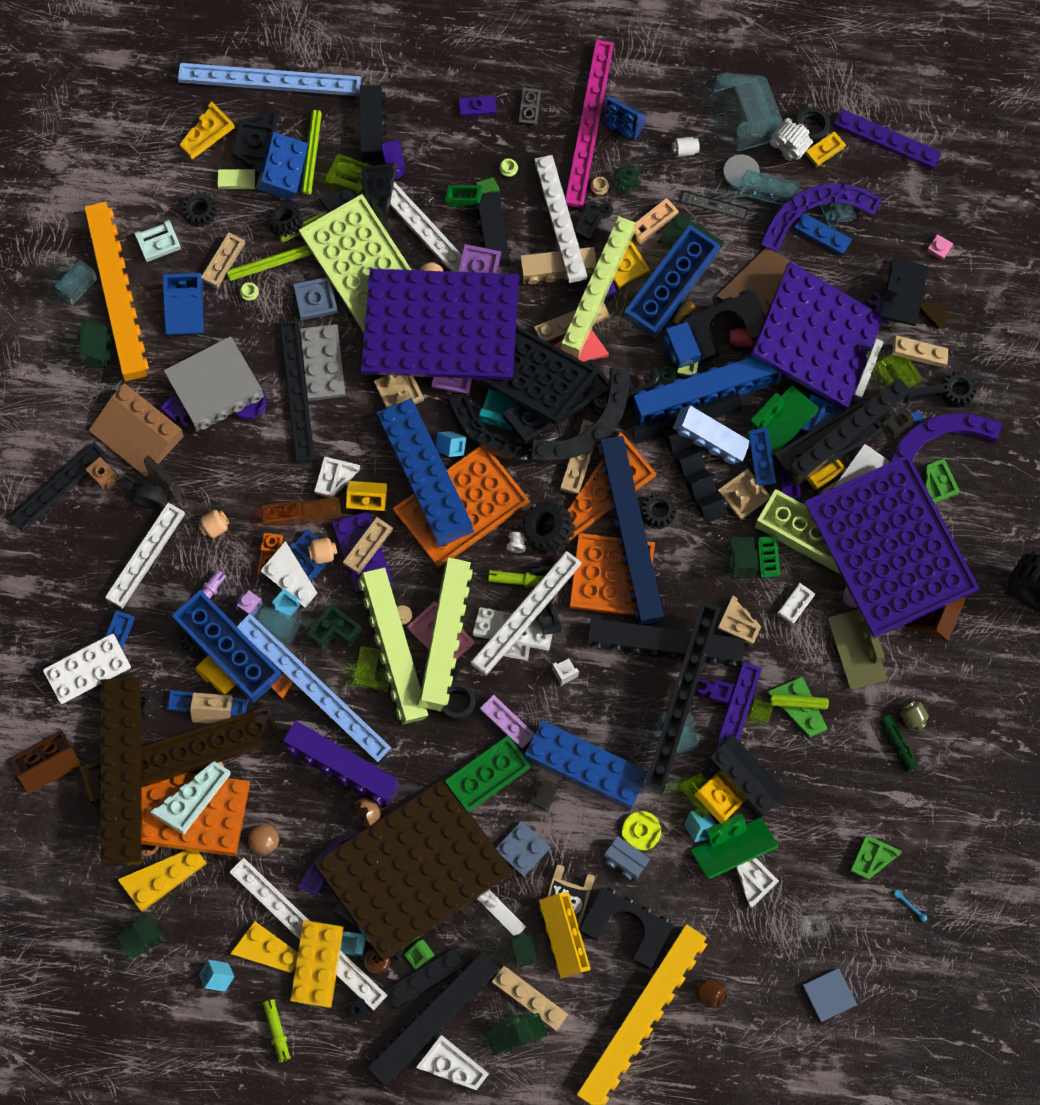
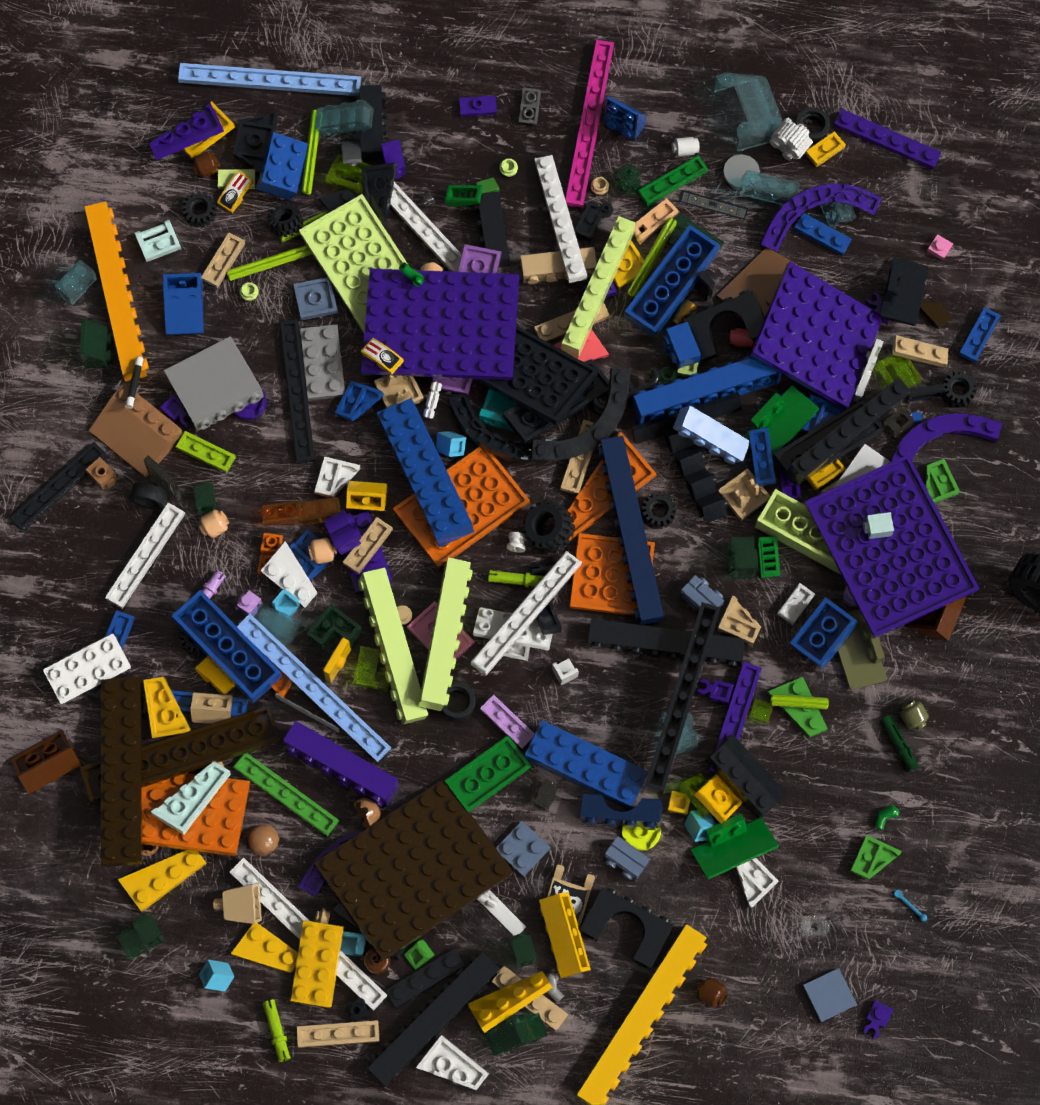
none -> pearl dark grey bar [125,357,143,409]
none -> yellow wing [143,677,191,738]
none -> dark purple wing [149,103,224,160]
none -> lime plate [176,431,236,473]
none -> reddish brown head [191,151,220,178]
none -> clear green brick [194,482,217,513]
none -> tan torso [213,883,262,924]
none -> slope [217,171,253,213]
none -> bright green tile [233,753,339,837]
none -> white sticker [275,693,339,732]
none -> tan plate [297,1020,380,1048]
none -> tan plate [314,908,330,924]
none -> clear light blue brick [315,100,374,136]
none -> dark purple brick [323,509,362,555]
none -> yellow plate [323,638,351,683]
none -> blue wing [335,381,384,421]
none -> flat silver slope [341,141,362,166]
none -> slope [361,338,404,374]
none -> green arm [399,262,424,287]
none -> white axle [423,381,442,419]
none -> yellow wing [468,971,553,1033]
none -> light grey arm [546,972,564,1003]
none -> dark blue arch [580,794,663,830]
none -> lime axle [628,217,677,298]
none -> green tile [637,155,708,207]
none -> yellow plate [668,791,691,815]
none -> sand blue brick [679,575,724,612]
none -> black tile [694,270,715,301]
none -> blue brick [790,597,858,670]
none -> light aqua brick [863,512,894,539]
none -> dark purple plate [863,1000,893,1039]
none -> green arm [874,805,899,830]
none -> blue plate [959,307,1001,363]

